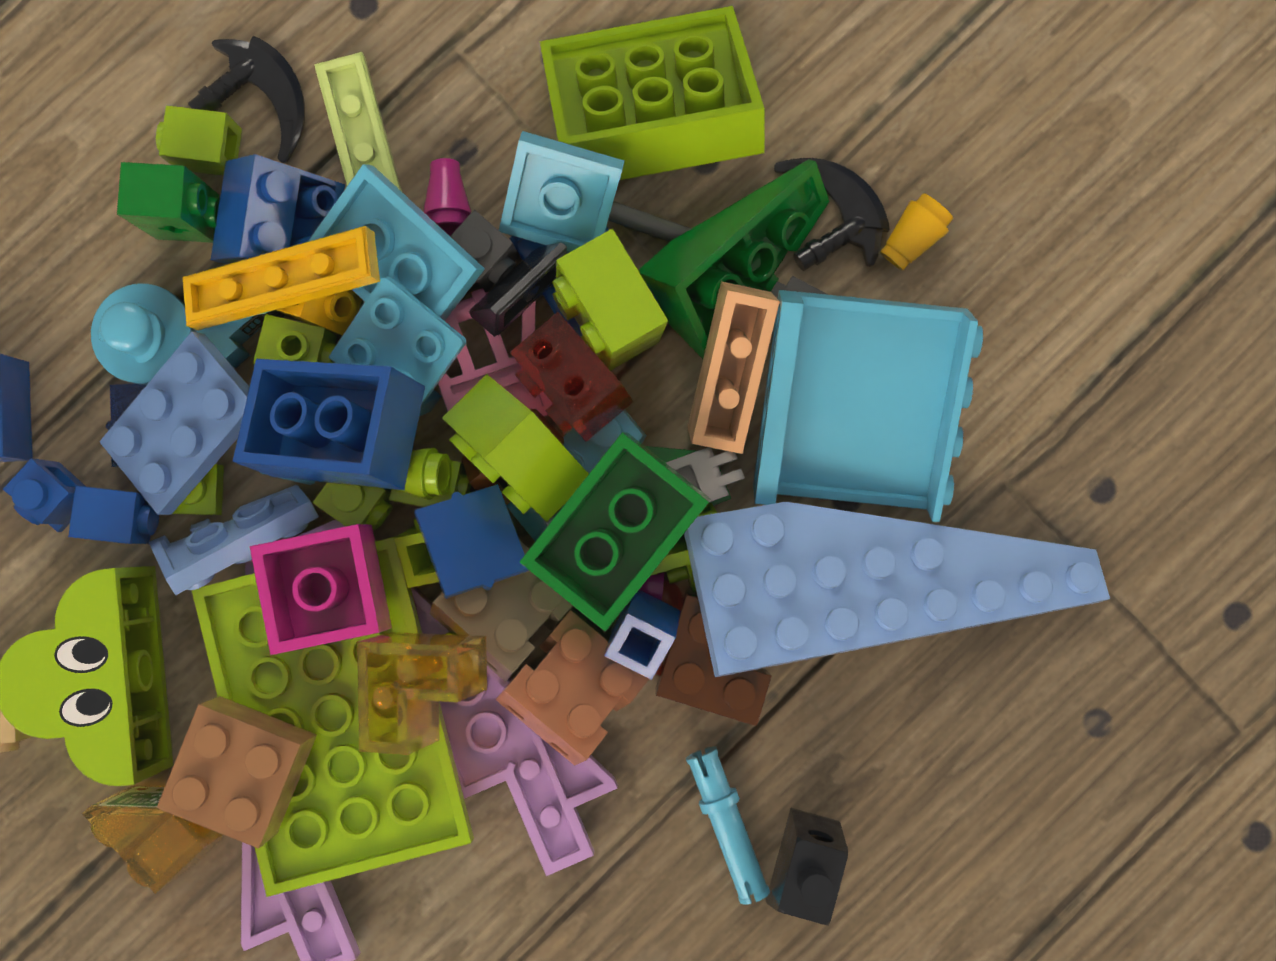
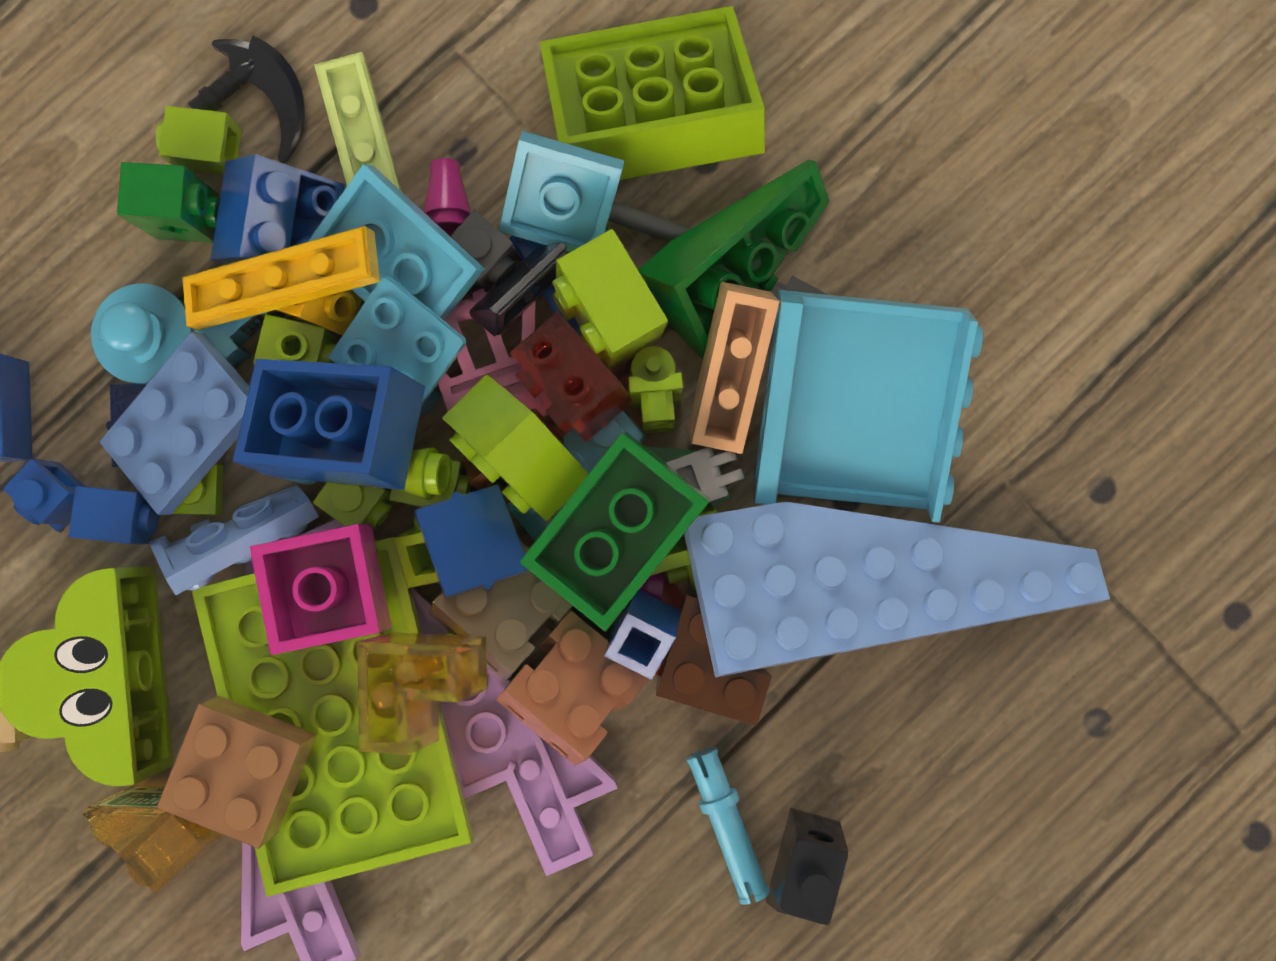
black piece [774,158,890,271] -> none
yellow cone [880,193,954,271] -> none
none -> lime hips [629,346,683,434]

